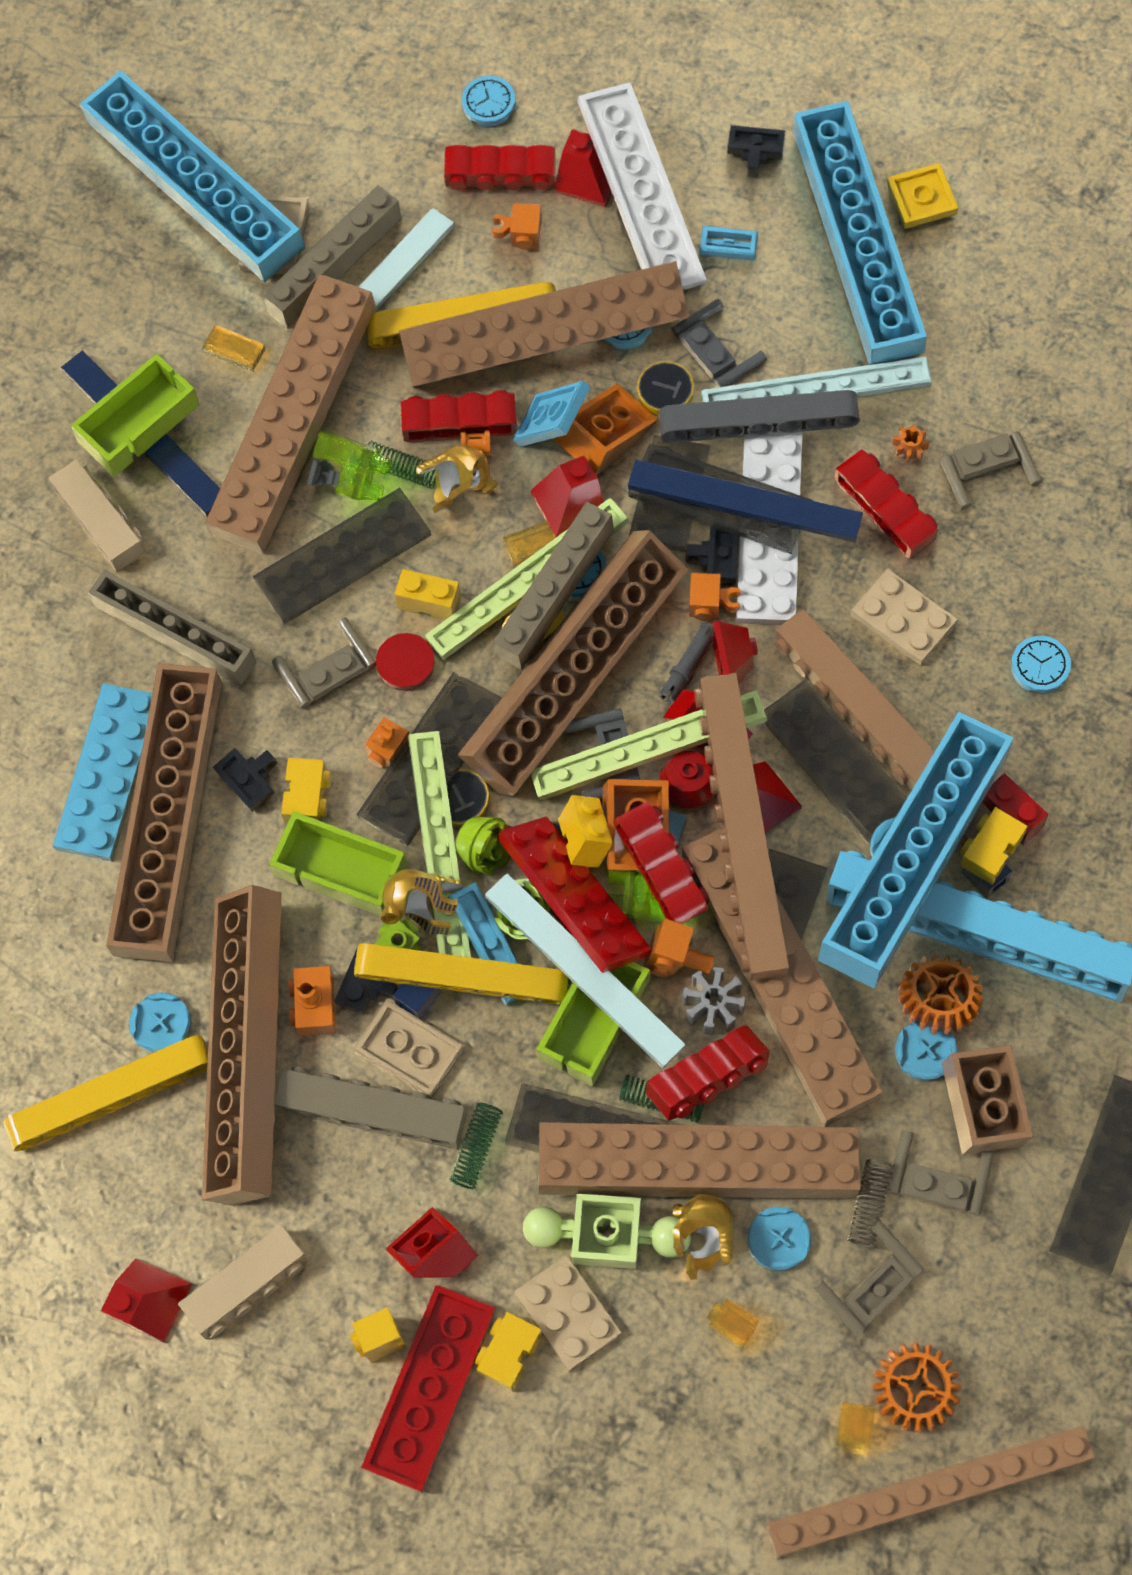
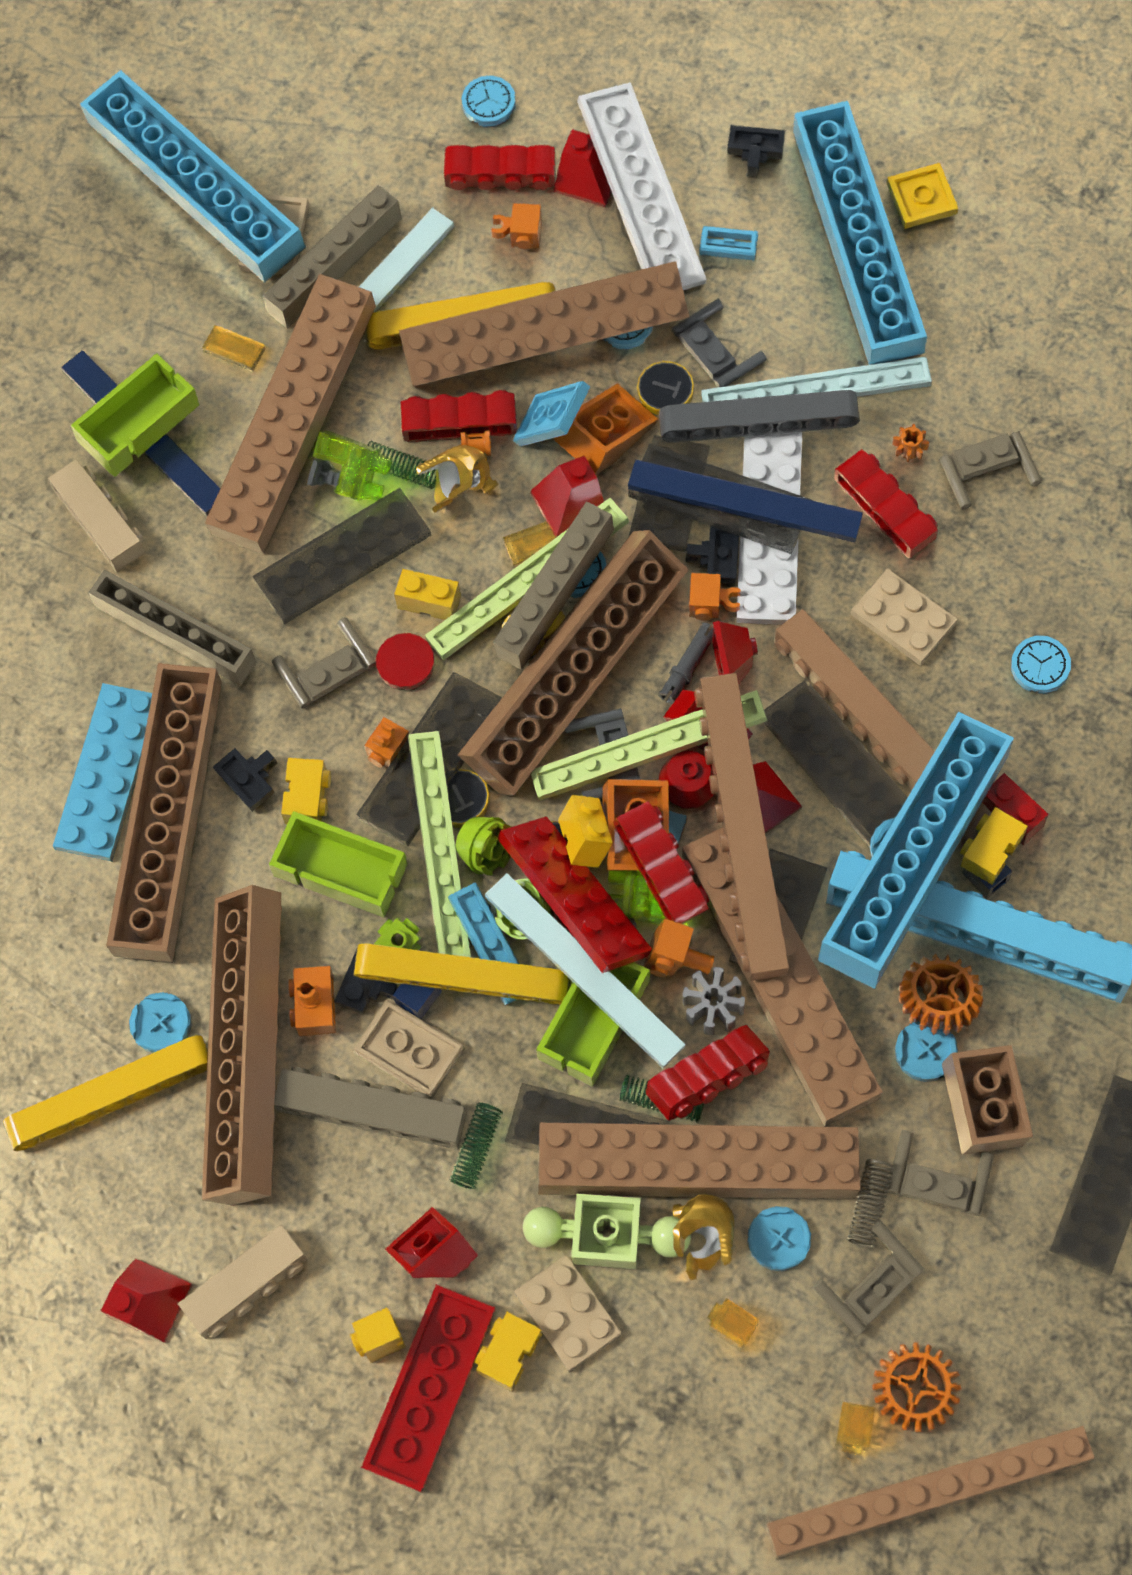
pearl gold piece [381,868,464,935] -> none

